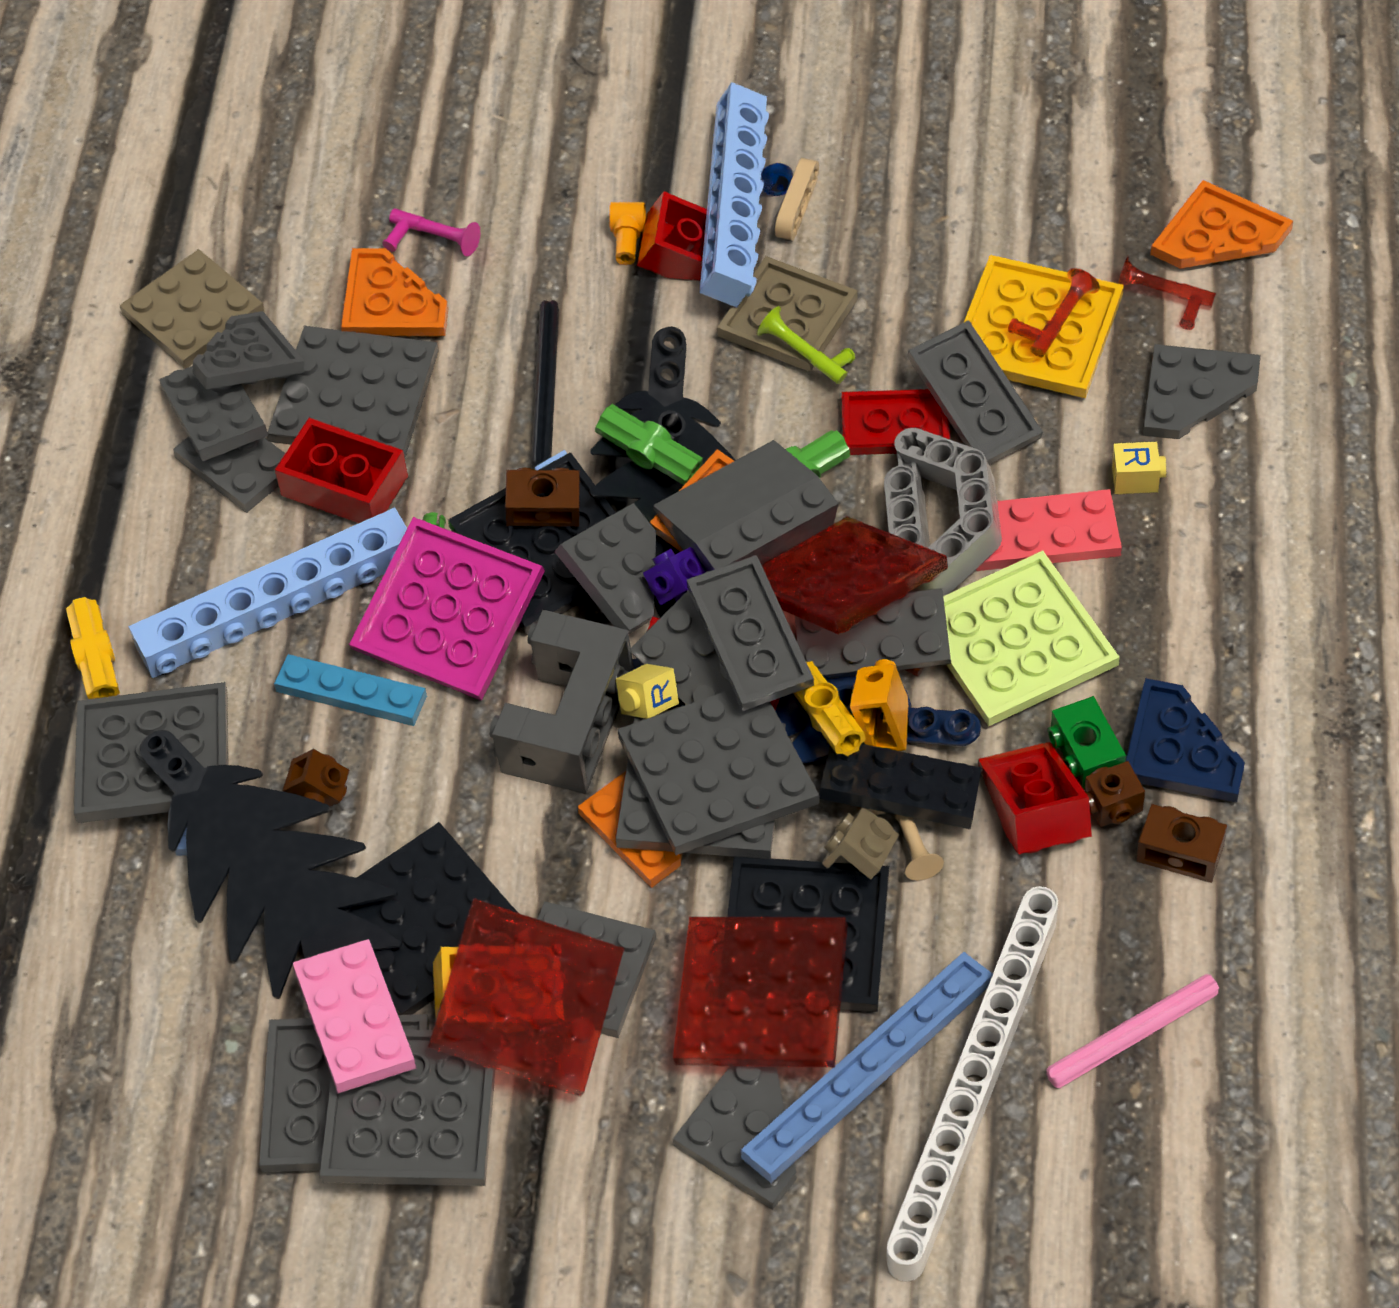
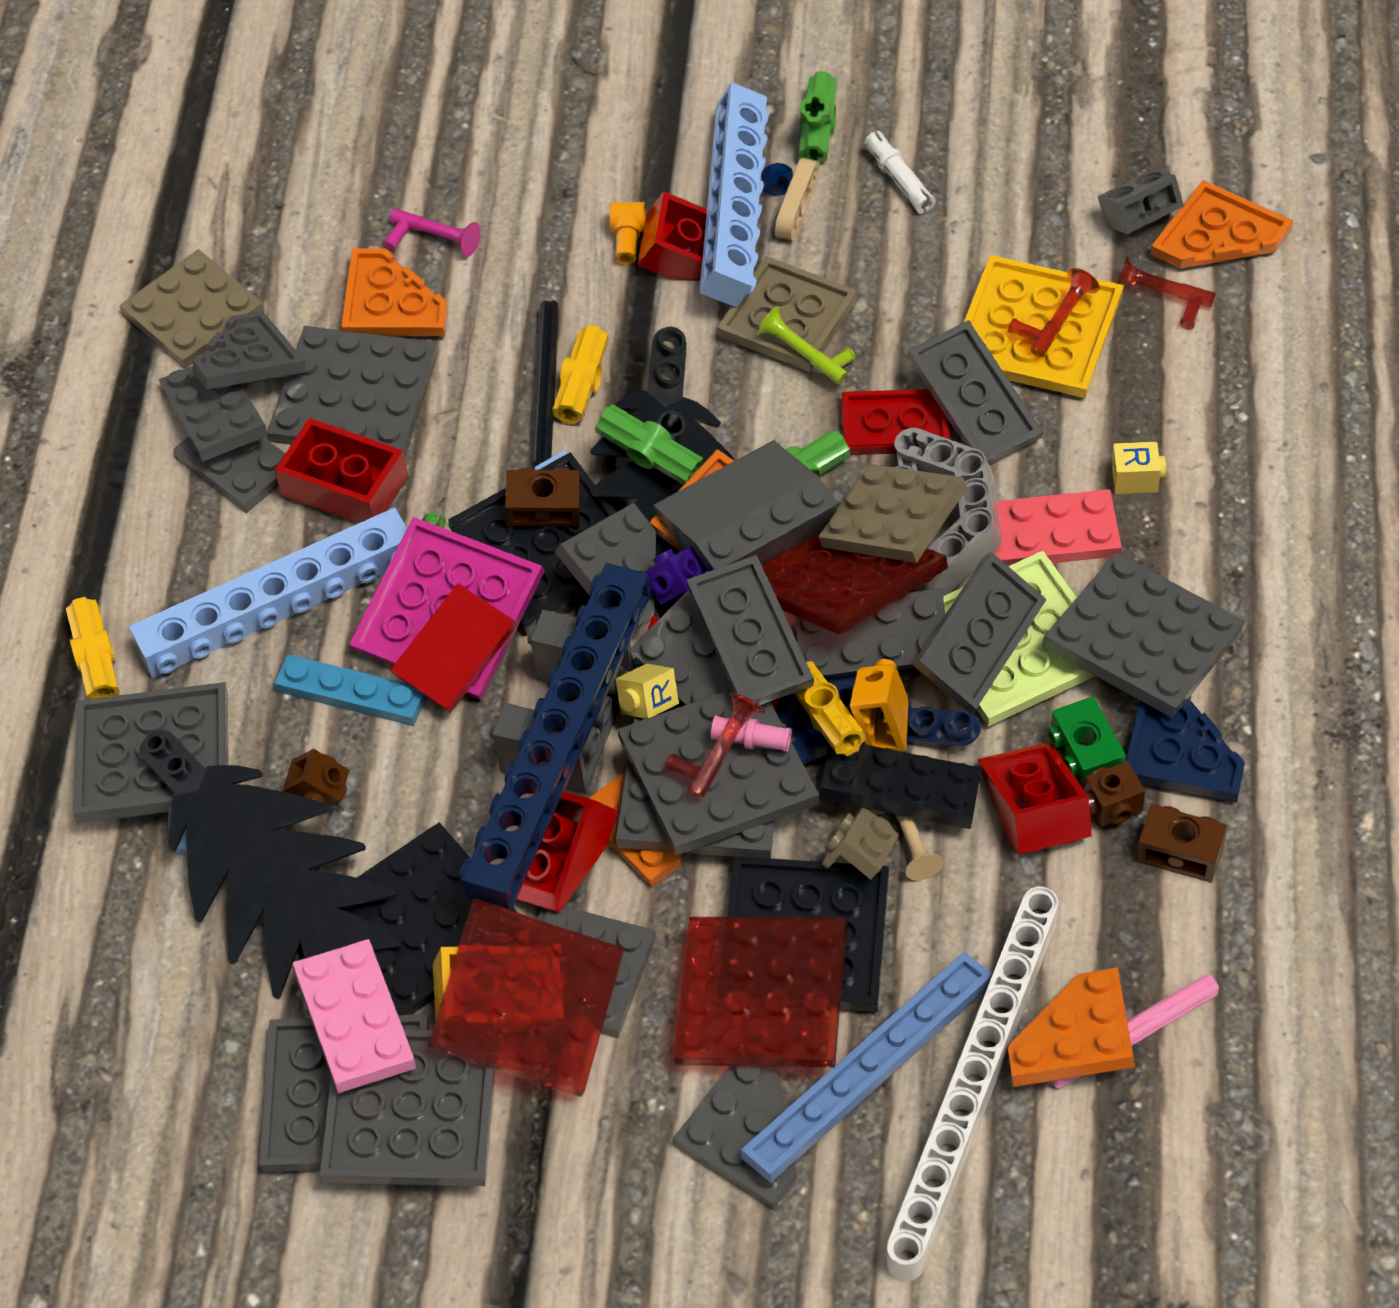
dark grey plate [1143,344,1261,439] -> none
none -> red tile [390,583,518,713]
none -> dark blue brick [460,563,651,912]
none -> red slope [516,791,618,913]
none -> yellow piece [553,325,609,425]
none -> clear red piece [665,692,765,798]
none -> bright pink pin [711,715,792,752]
none -> bright green piece [799,71,837,165]
none -> dark tan plate [819,464,967,563]
none -> white pin [864,131,936,214]
none -> dark grey plate [913,552,1047,712]
none -> orange plate [1008,967,1135,1087]
none -> dark grey plate [1042,552,1245,718]
none -> dark grey brick [1097,169,1184,234]

